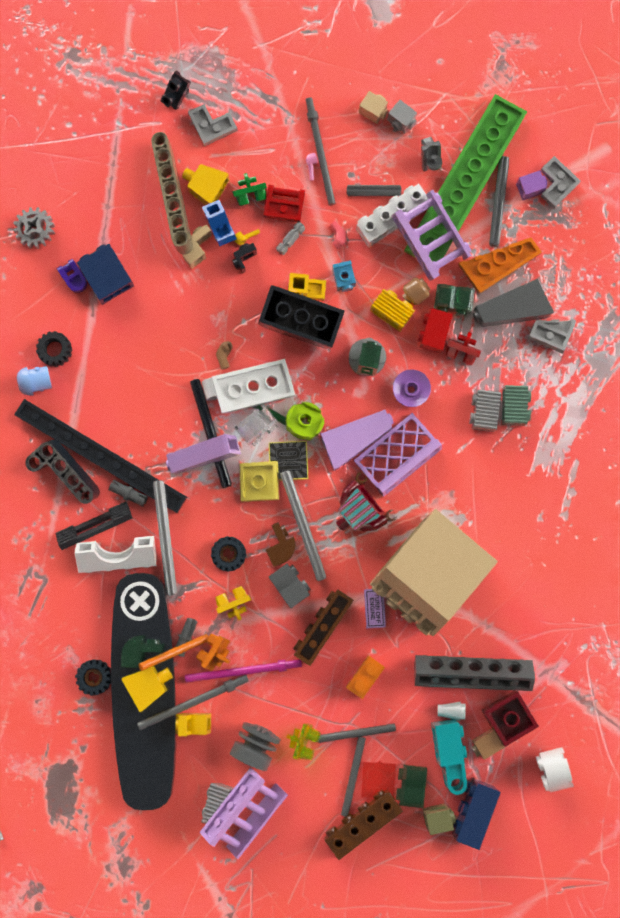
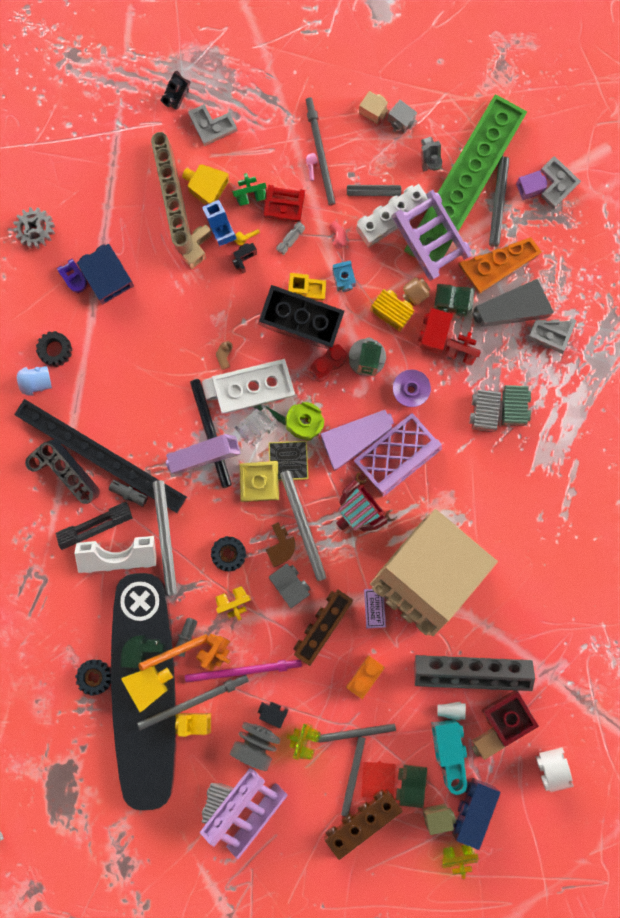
none -> black brick [257,701,289,729]
none -> red brick [310,344,348,382]
none -> clear neon green hips [441,845,479,880]

